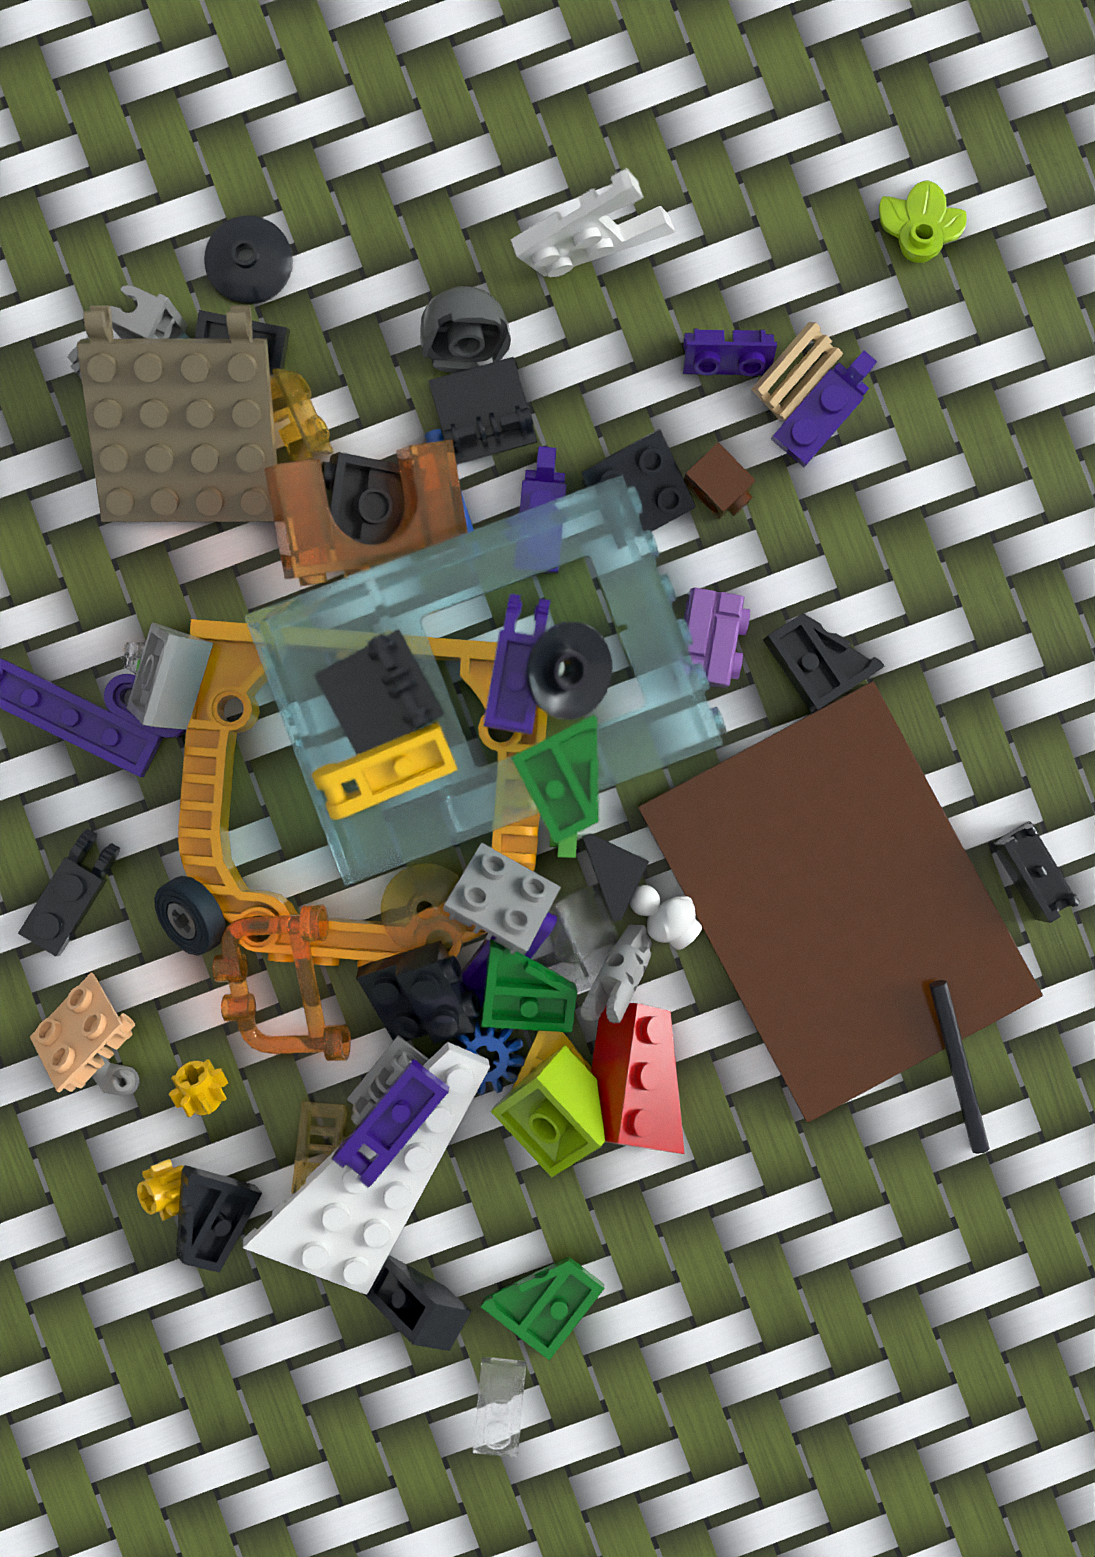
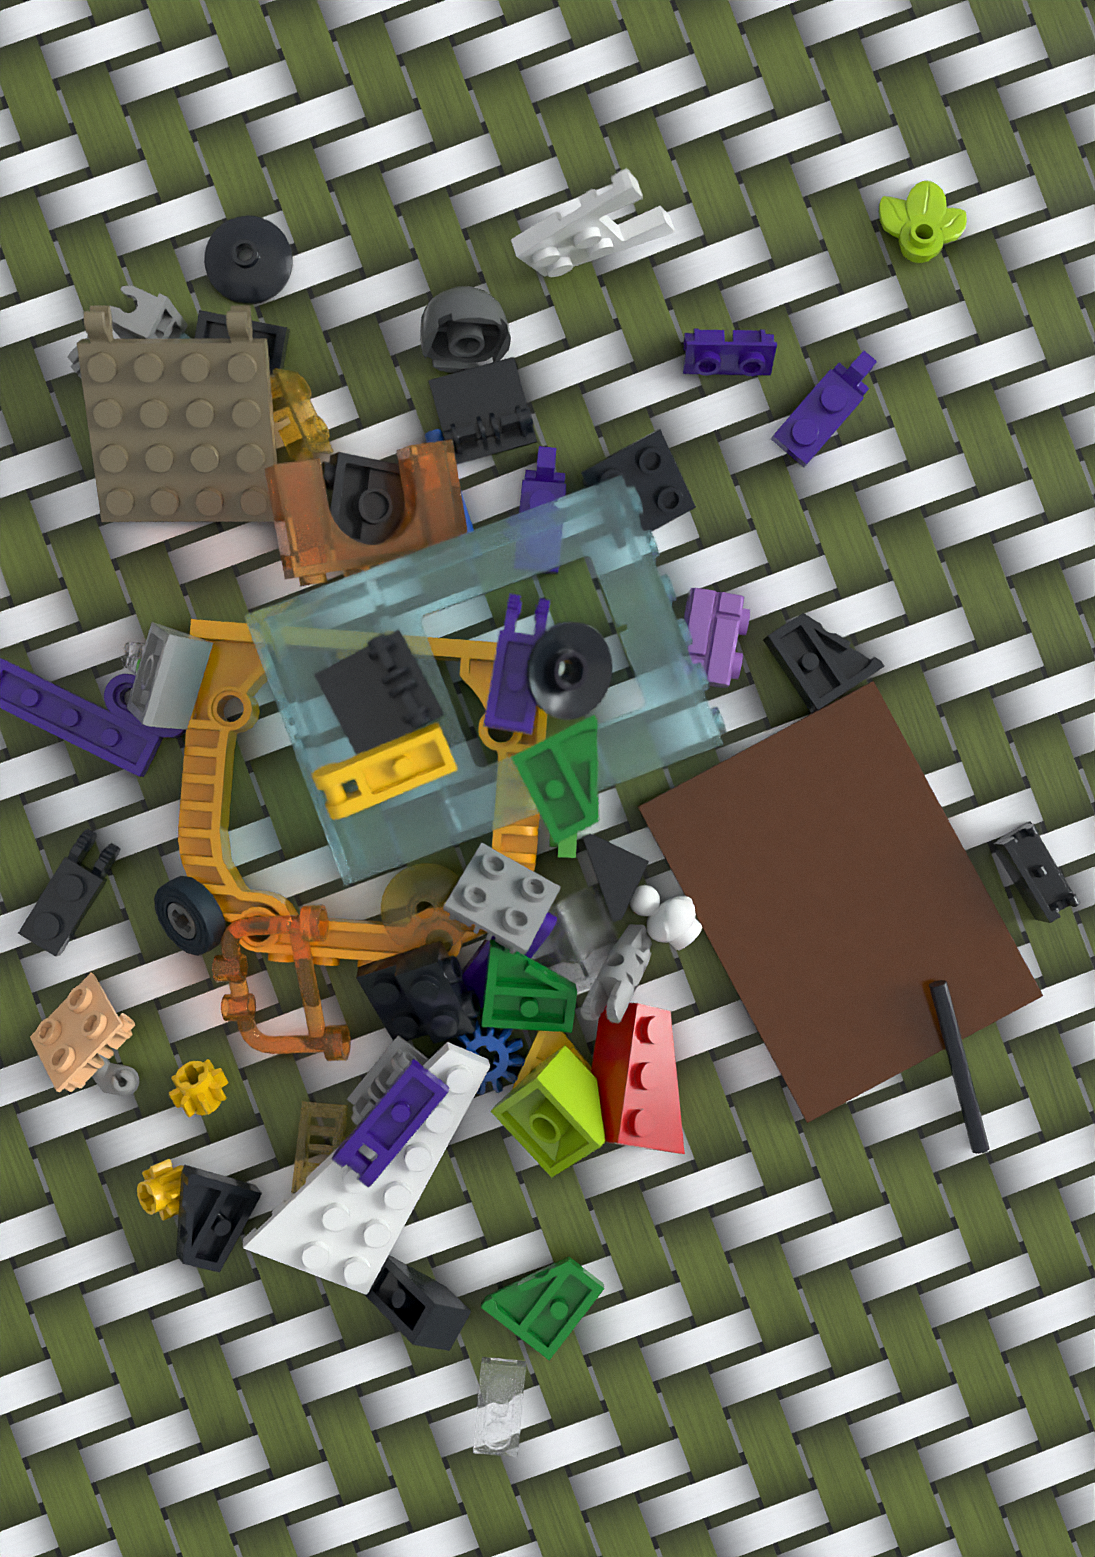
reddish brown brick [683,442,756,520] -> none
tan tile [751,322,843,421] -> none

